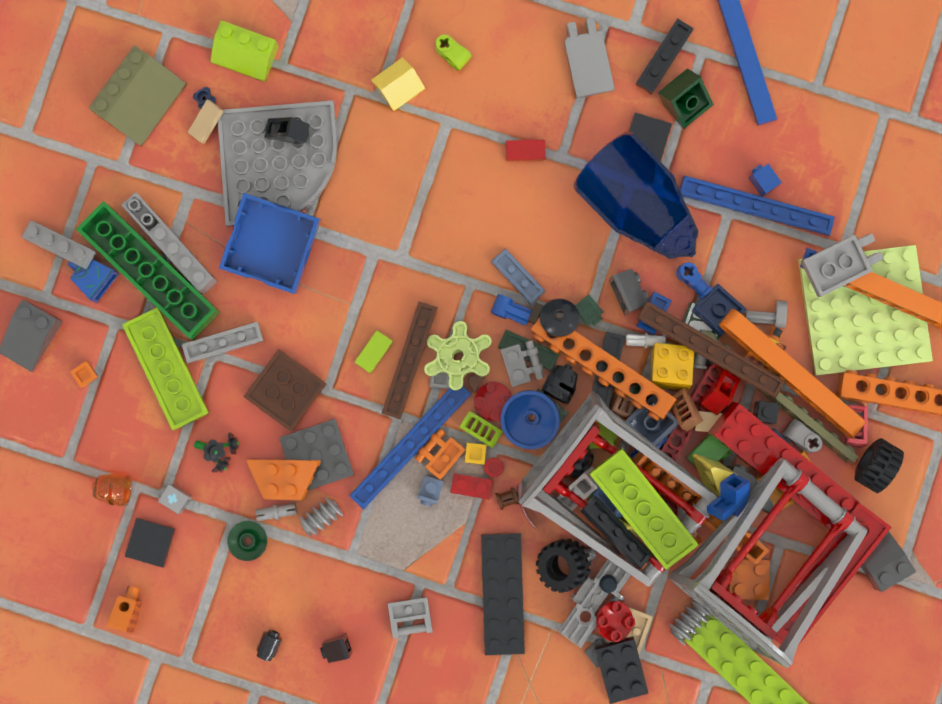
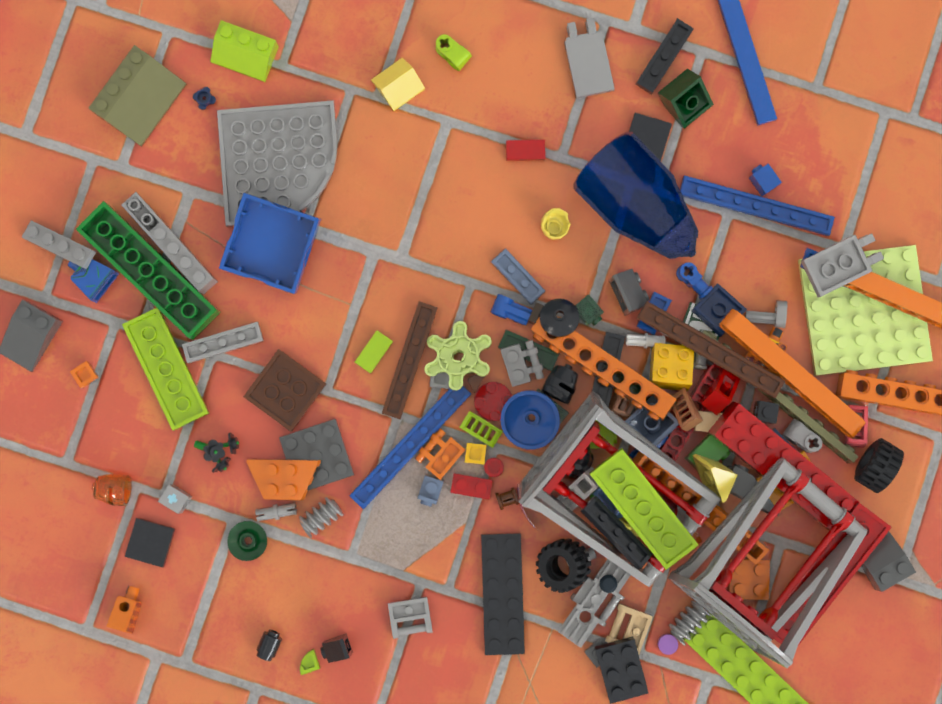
tan tile [188,99,224,144] -> none
black slope [264,117,310,144] -> none
red dish [596,601,635,642] -> none
blue brick [707,473,750,521] -> none
none -> lime tile [300,649,320,675]
none -> light yellow hair [541,208,571,240]
none -> medium lavender tile [657,634,678,655]

